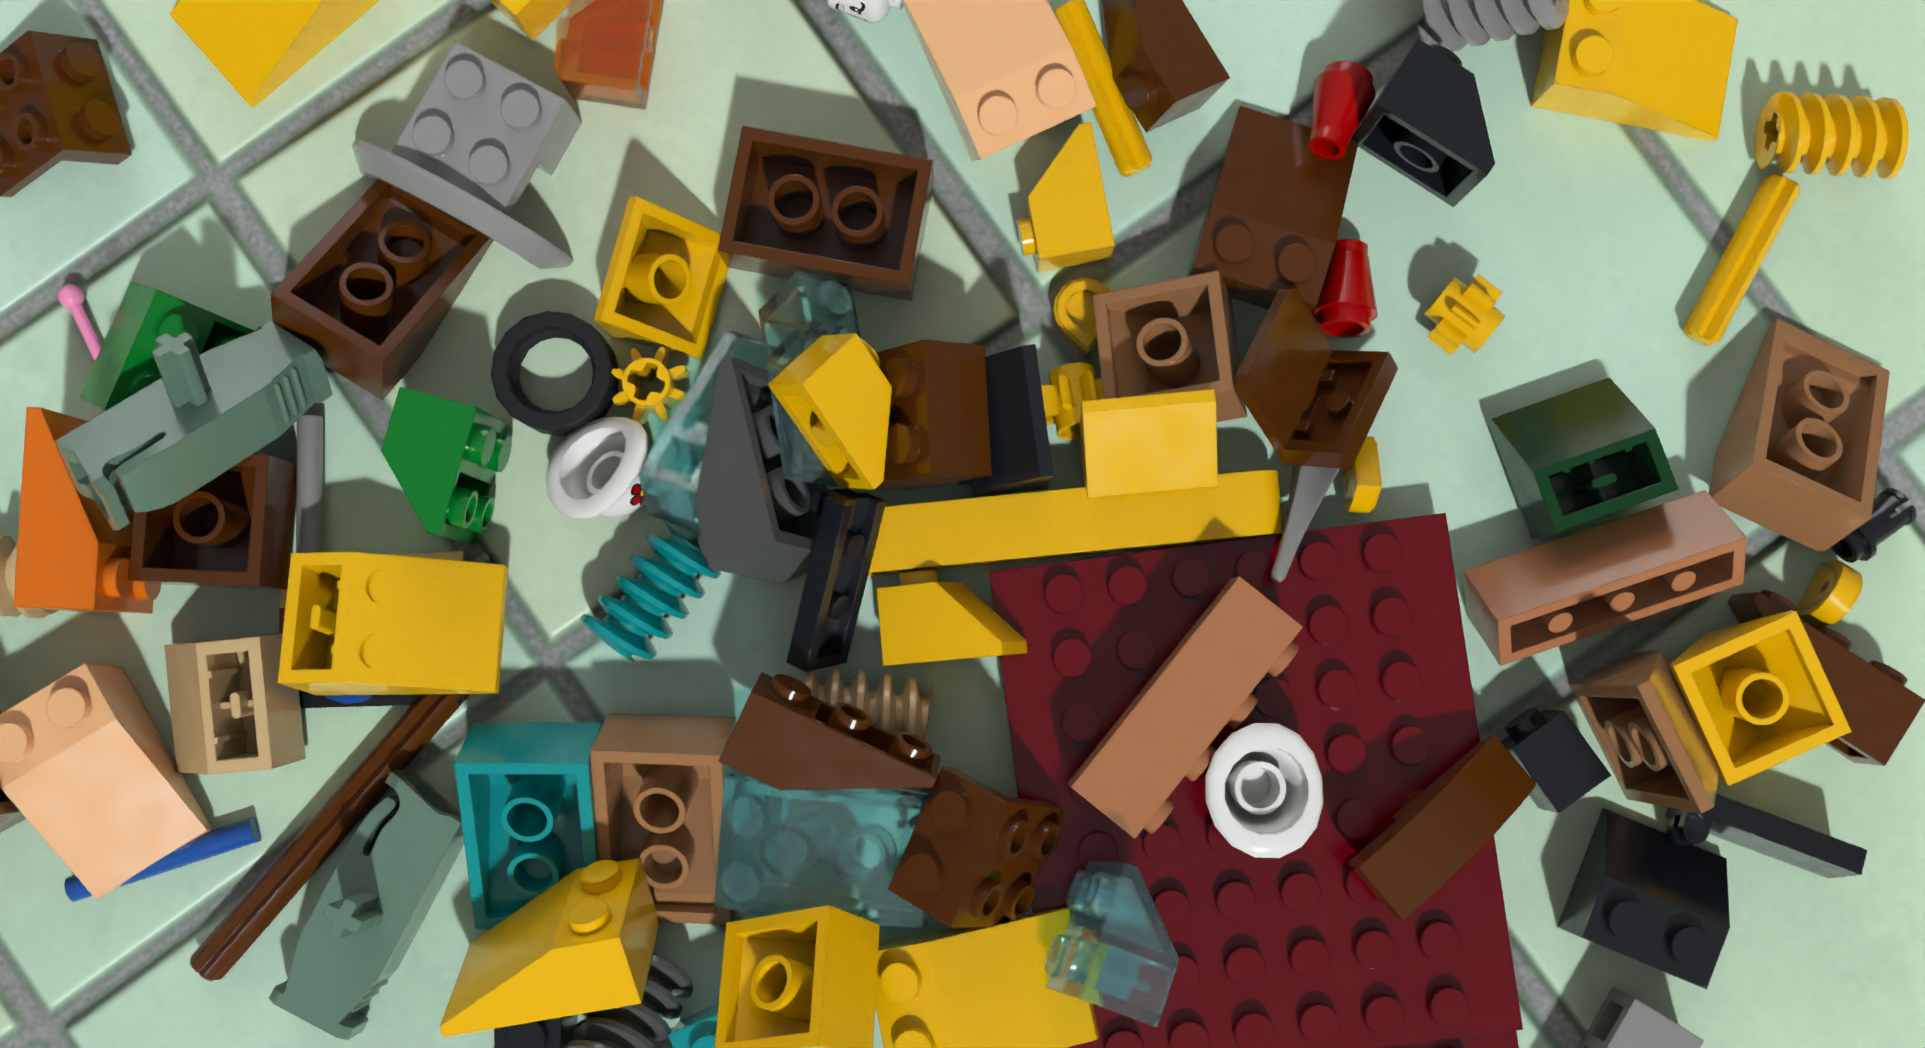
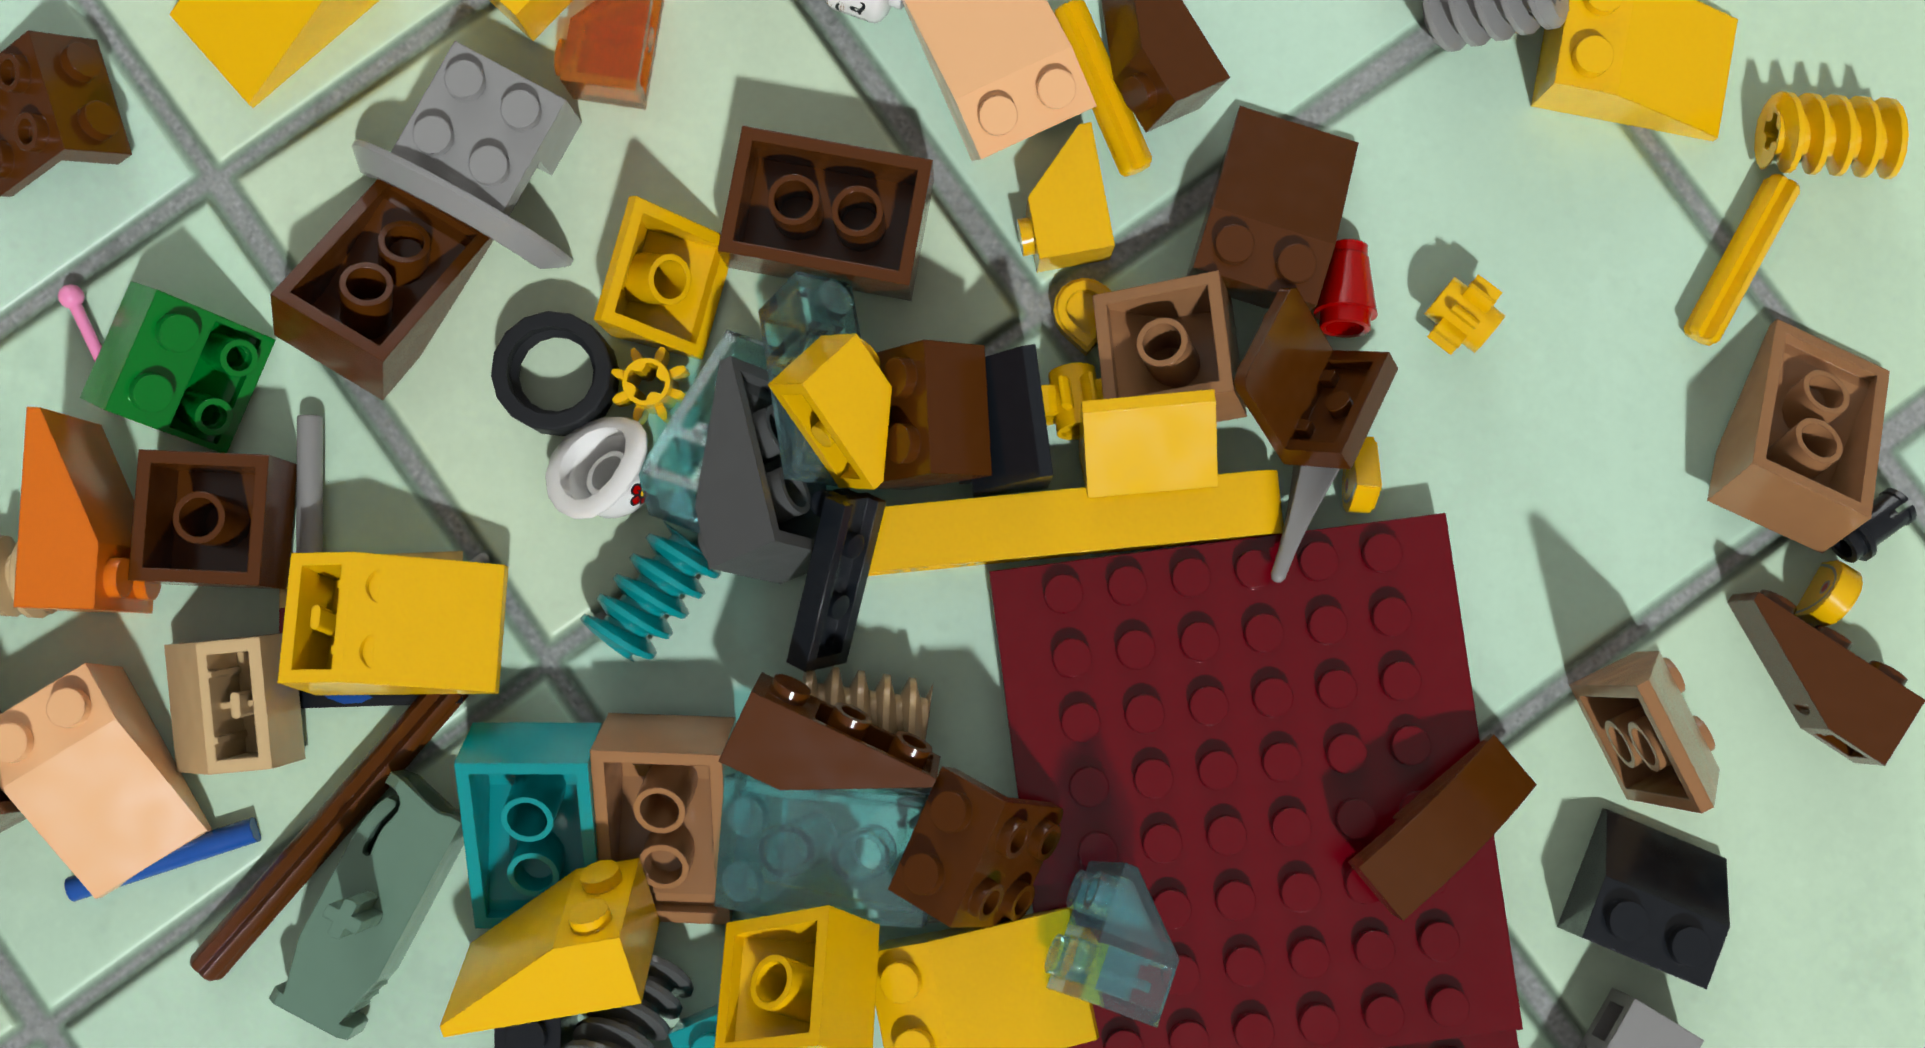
sand green piece [55,320,333,531] -> none
green slope [381,387,512,545] -> none
yellow slope [877,570,1027,666] -> none
nougat brick [1067,576,1303,839] -> none
white hat [1205,723,1324,858] -> none
red cone [1308,61,1376,160] -> none
black slope [1351,39,1495,207] -> none
nougat brick [1464,490,1747,666] -> none
dark green slope [1488,377,1679,538] -> none
black brick [1500,707,1611,813] -> none
black hinge [1665,794,1867,878] -> none
yellow slope [1669,610,1852,786] -> none

